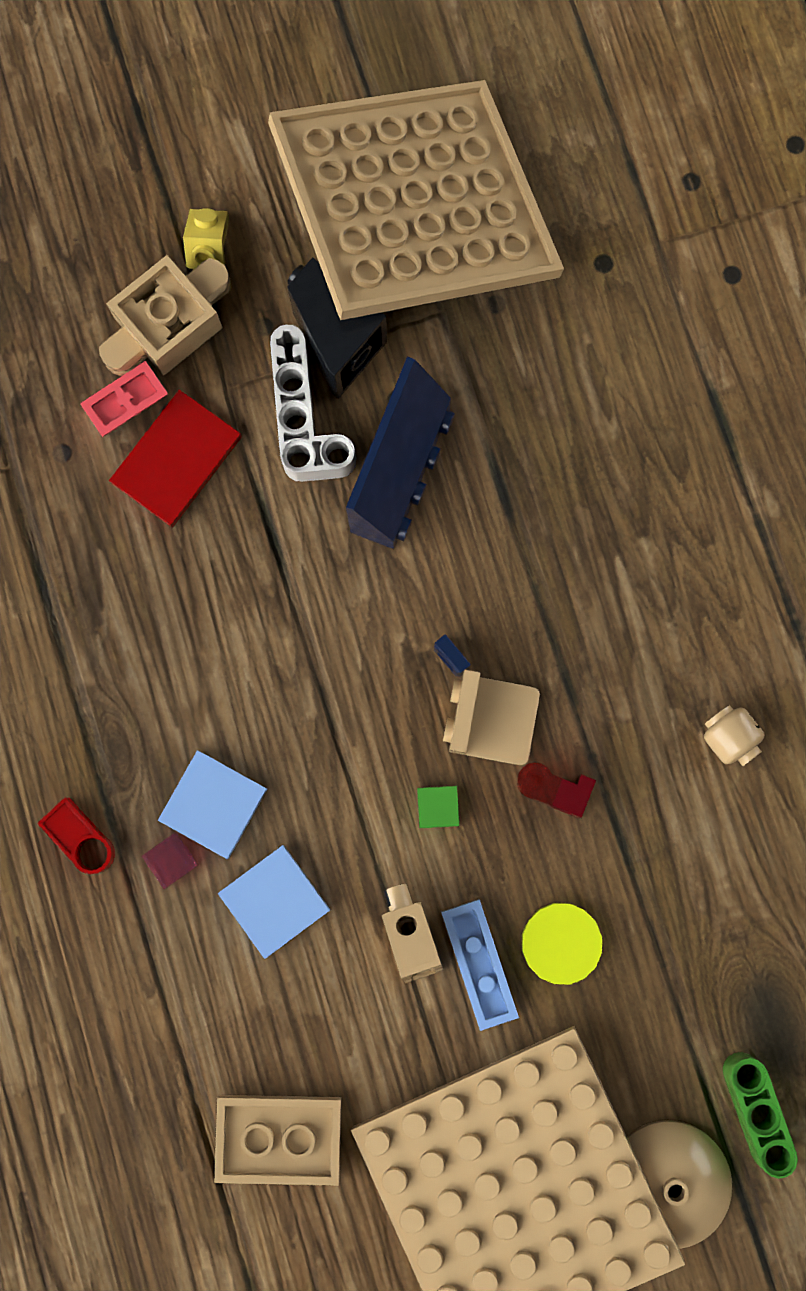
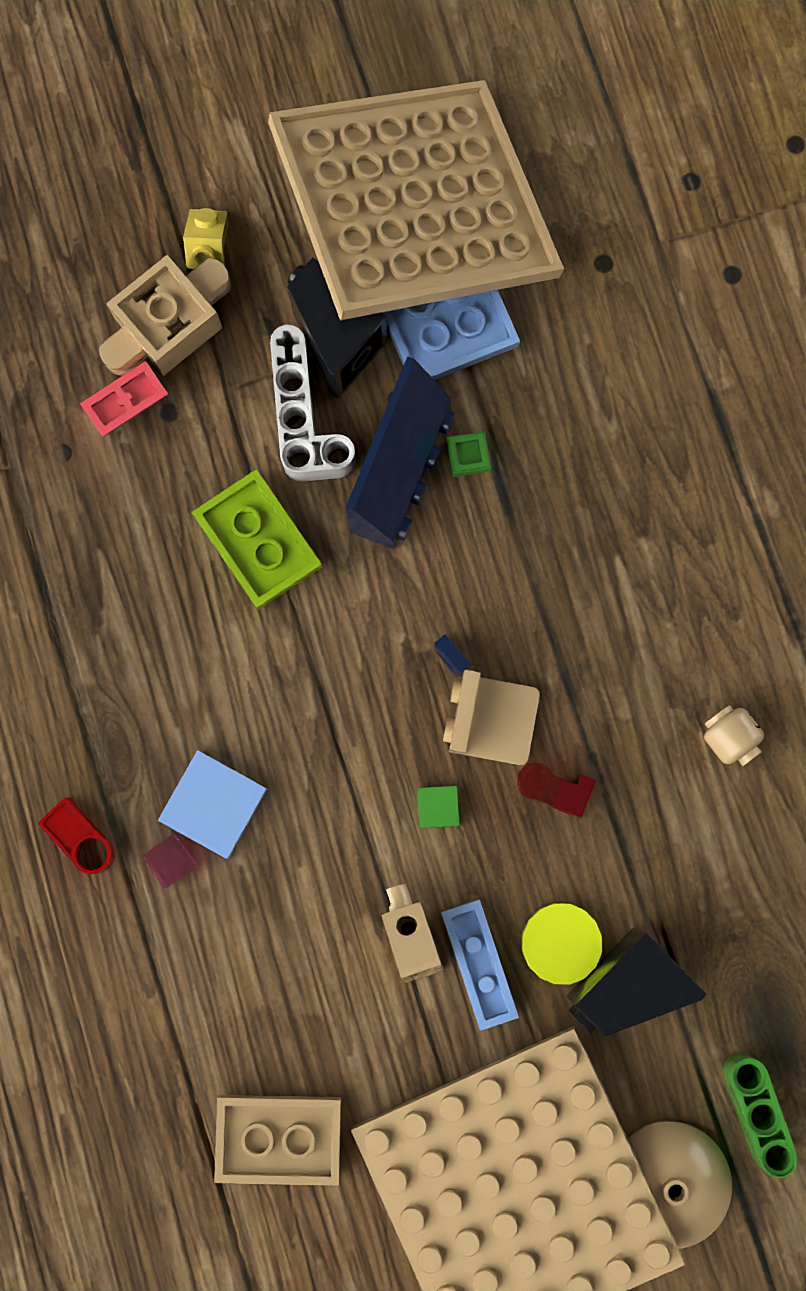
red tile [109,389,242,528] -> none
light blue tile [217,845,331,959] -> none
none -> lime plate [192,469,323,610]
none -> light blue plate [382,290,520,380]
none -> bright green tile [446,431,491,478]
none -> black slope [566,927,707,1037]

